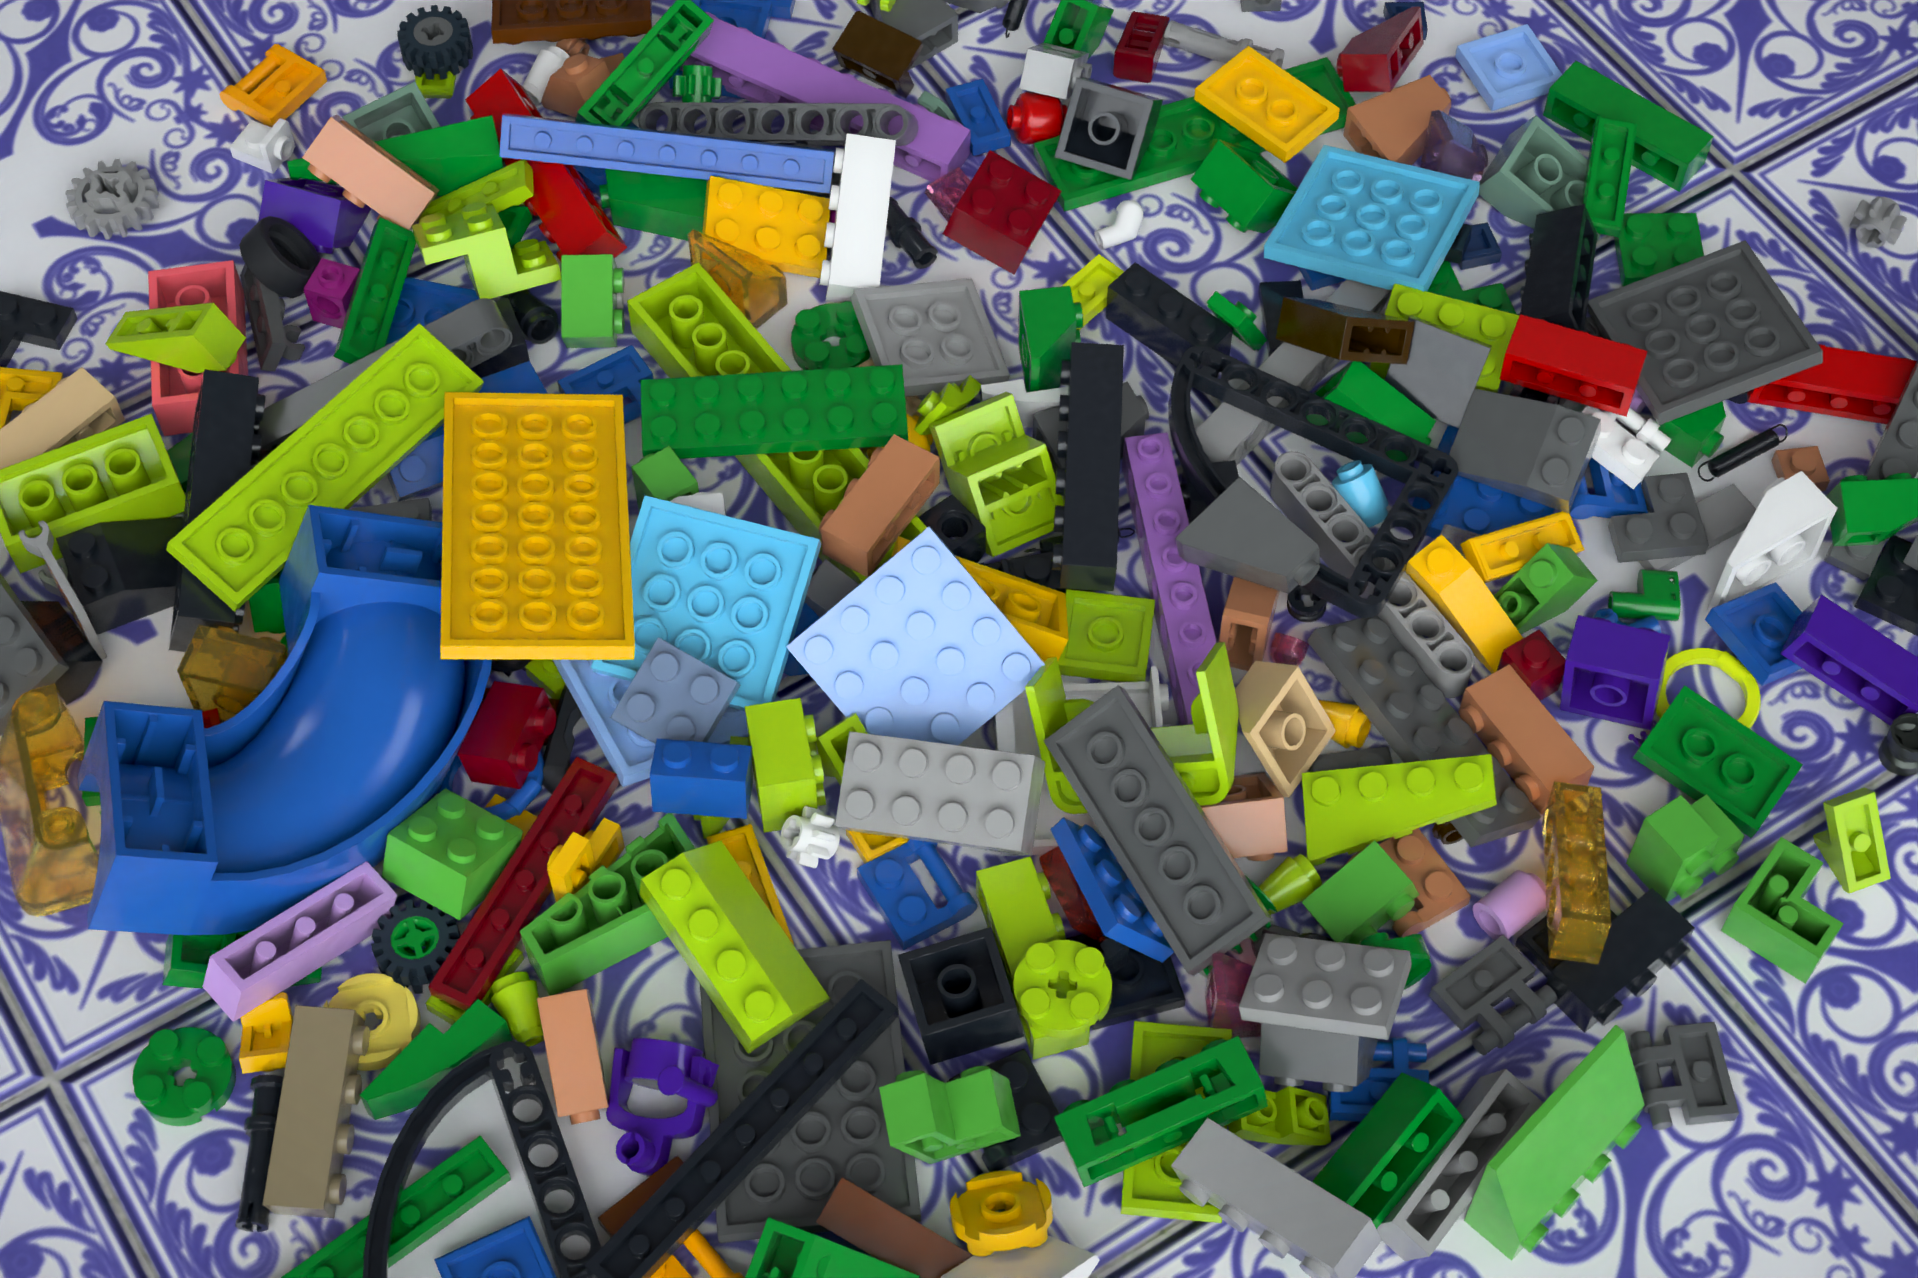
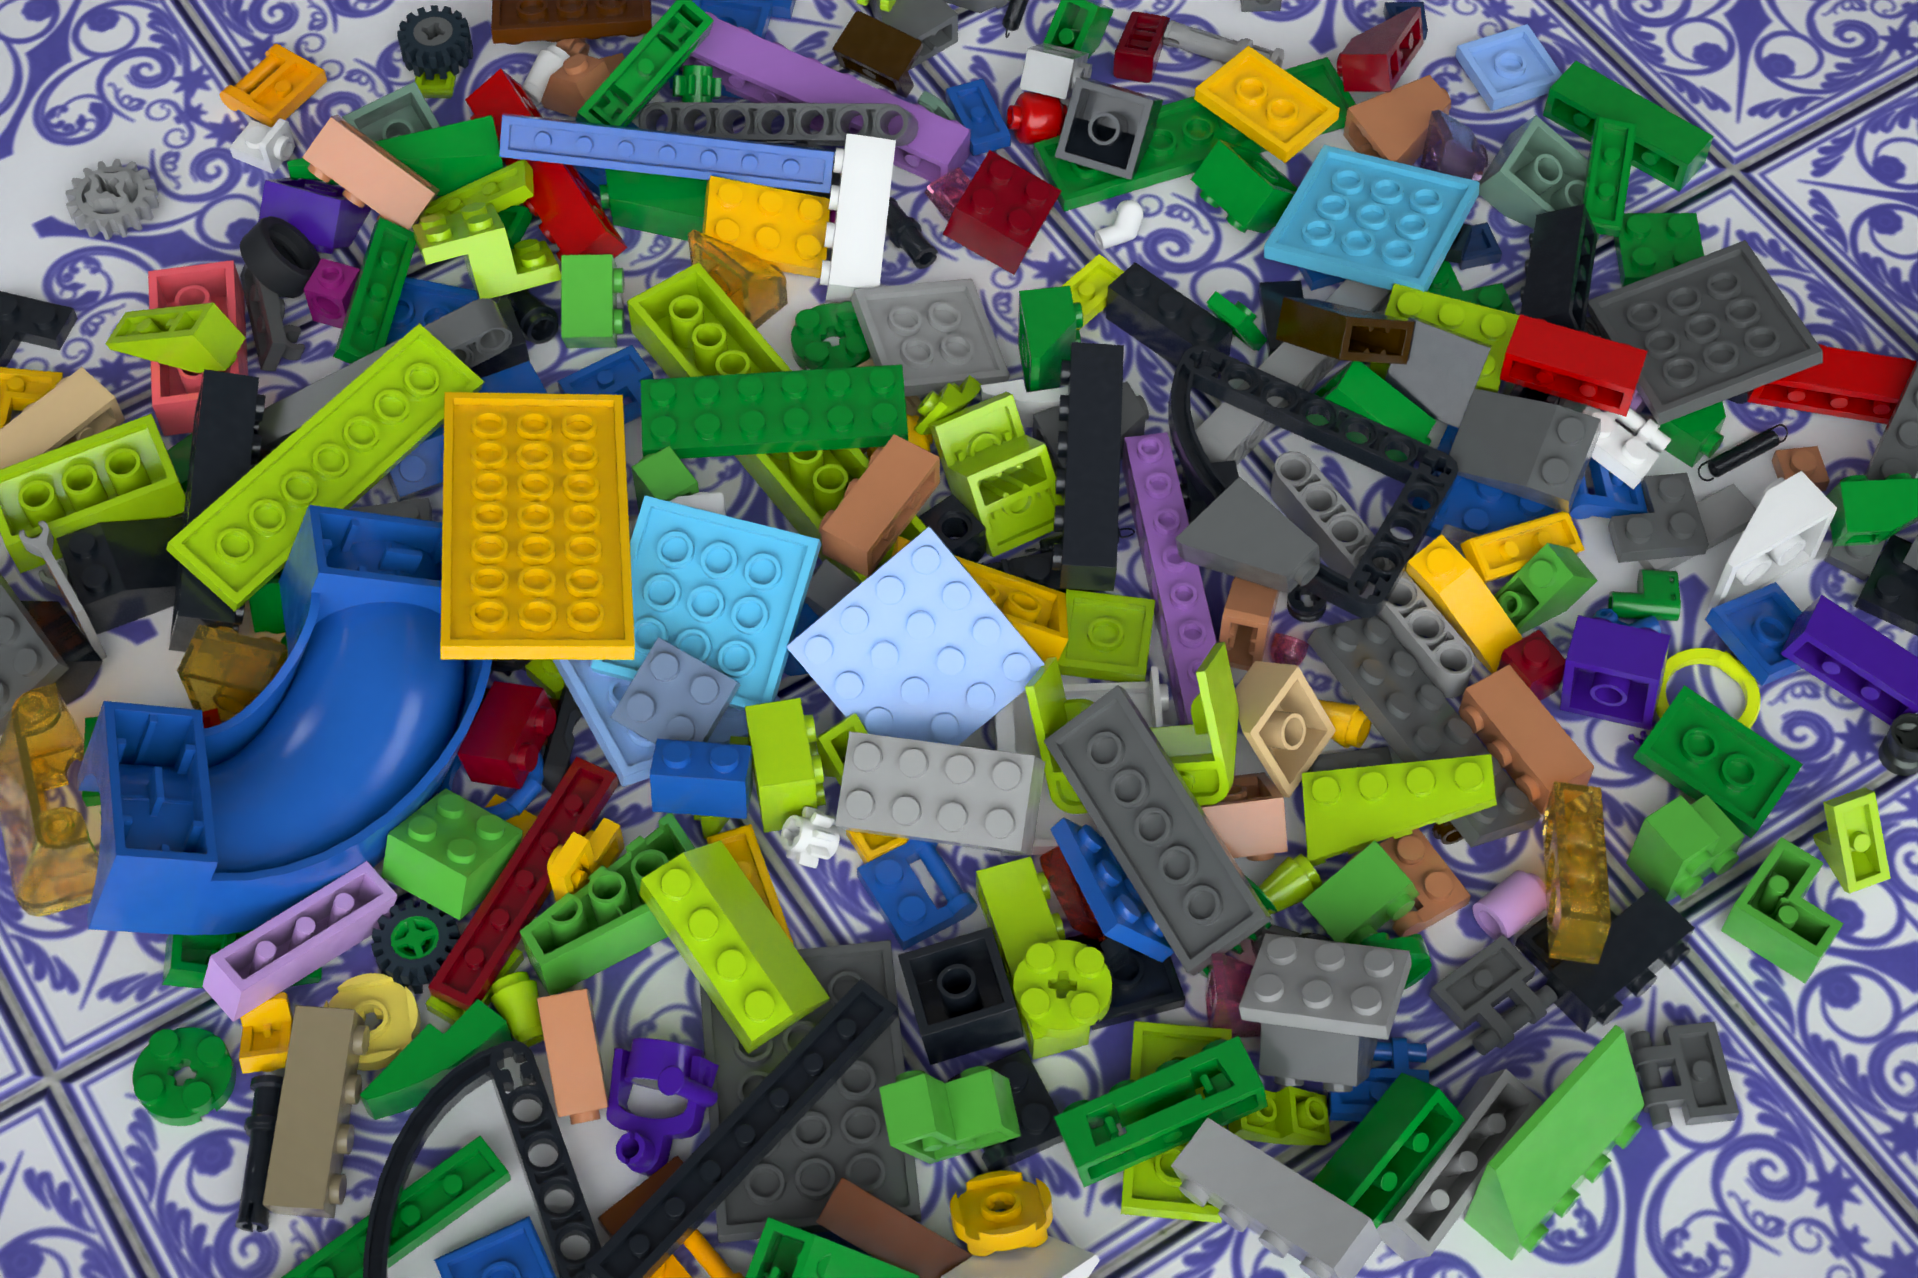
medium azure brick [1332,460,1389,528] -> none
light grey gear [1849,196,1907,248] -> none

